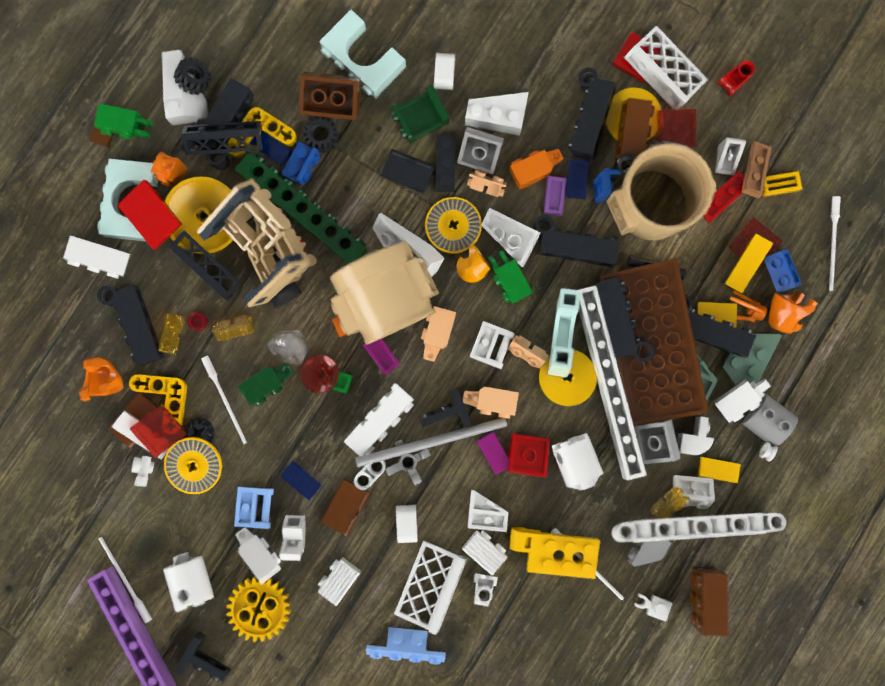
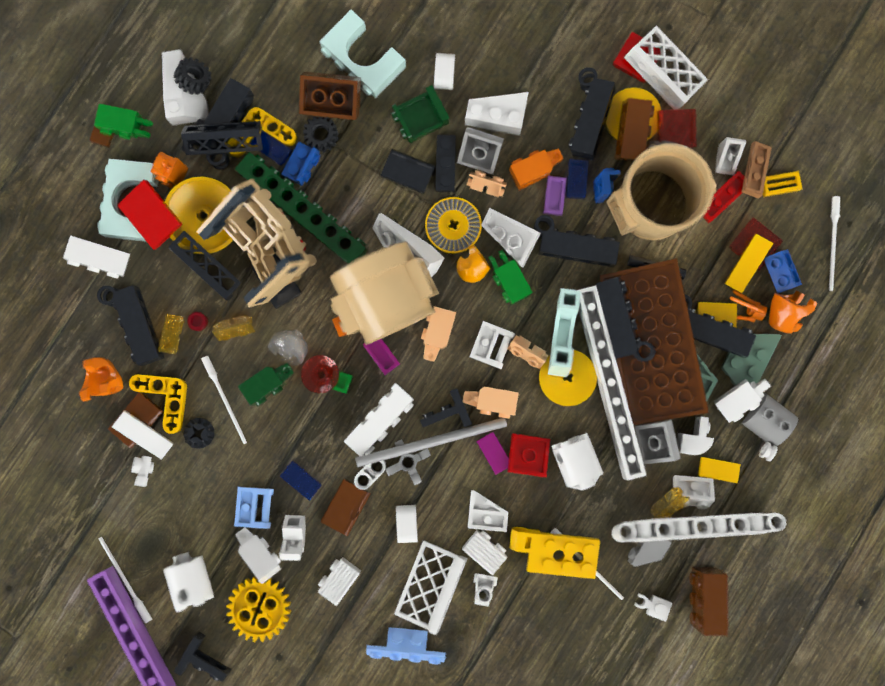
clear red plate [130,404,187,458] -> none
piece [164,437,222,494] -> none
black bush [617,153,635,173] -> none
red piece [717,60,755,97] -> none

